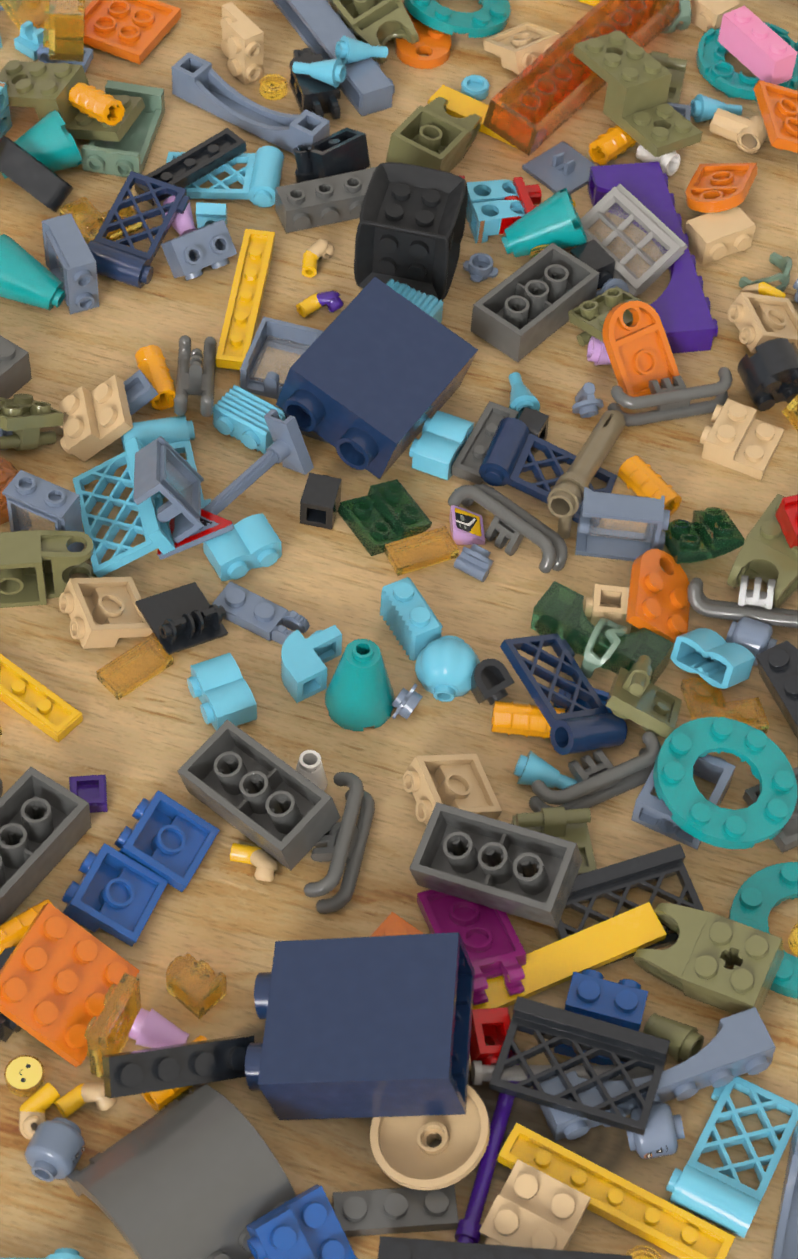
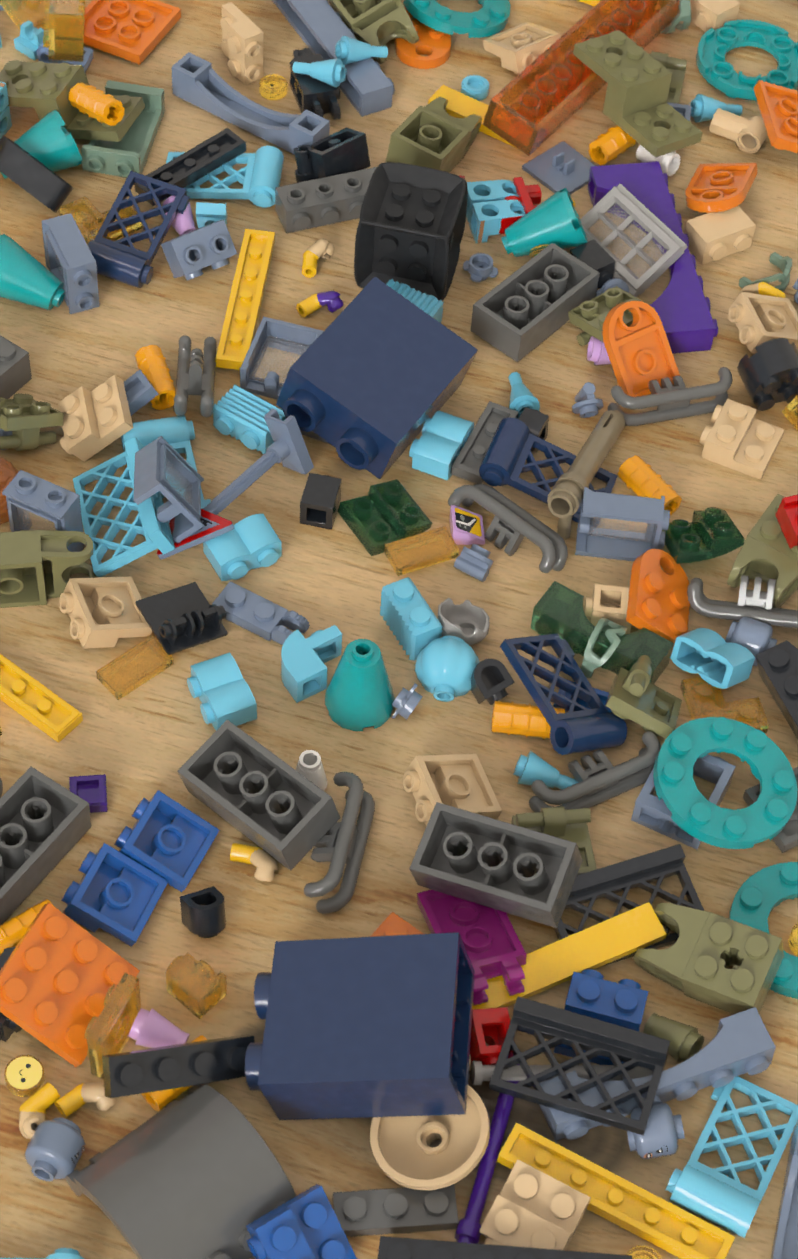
bright pink brick [718,6,798,85] -> none
none -> black plate [180,886,226,938]
none -> light grey hair [437,598,490,645]

